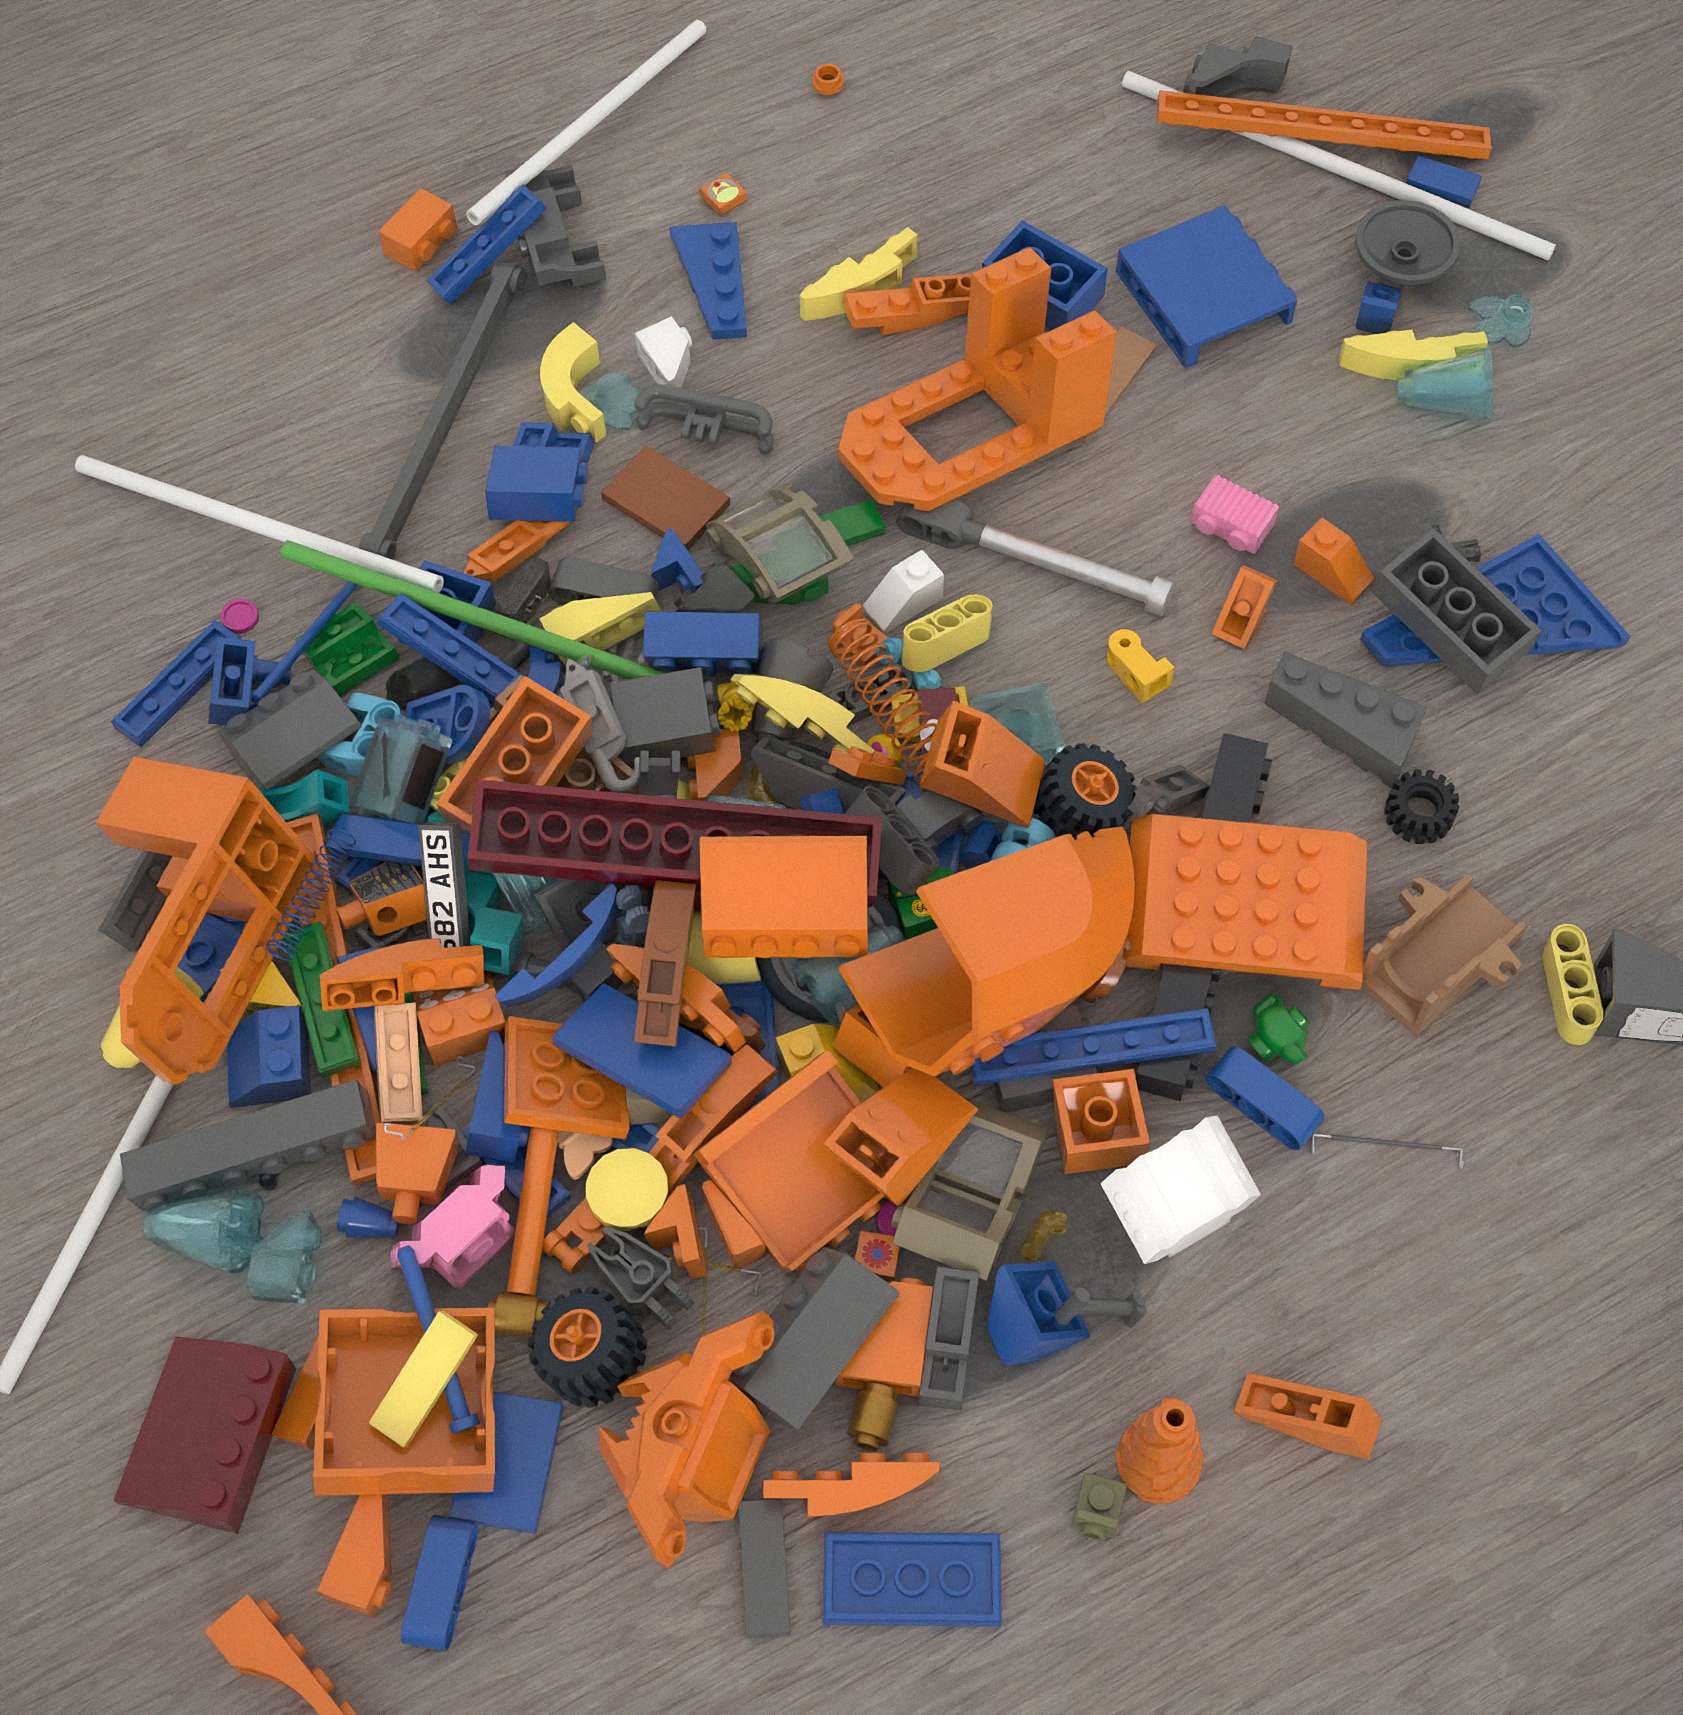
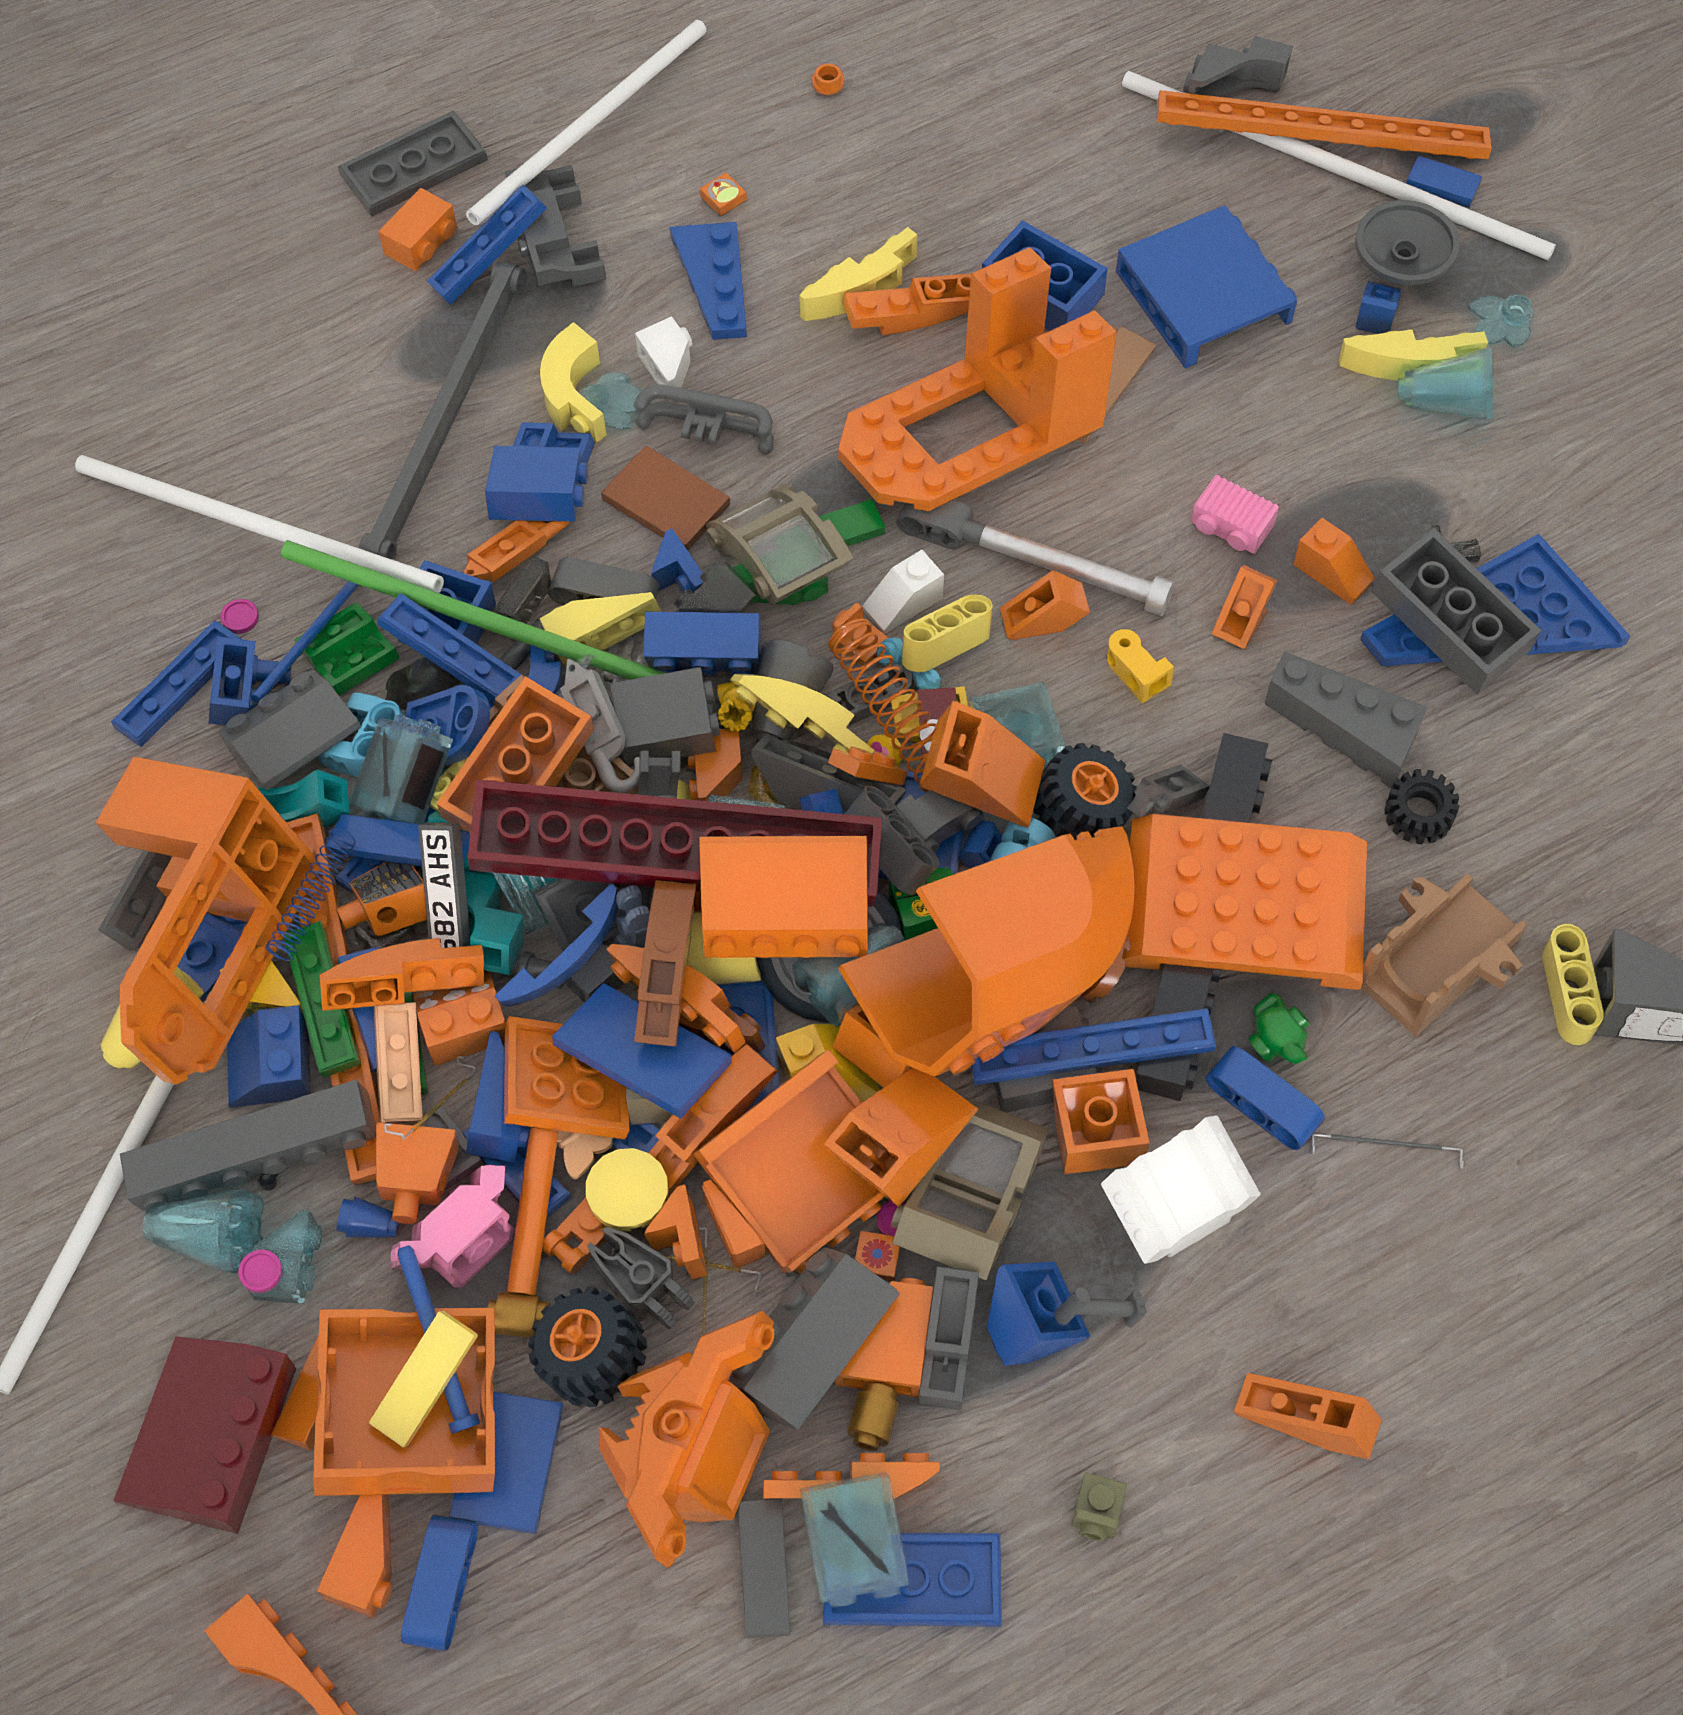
clear yellow arm [1020,1209,1068,1262] -> none
orange cone [1116,1398,1204,1504] -> none
none -> dark pink piece [238,1250,282,1293]
none -> dark grey tile [338,110,488,217]
none -> clear light blue brick [800,1472,910,1607]
none -> orange slope [1000,570,1090,640]

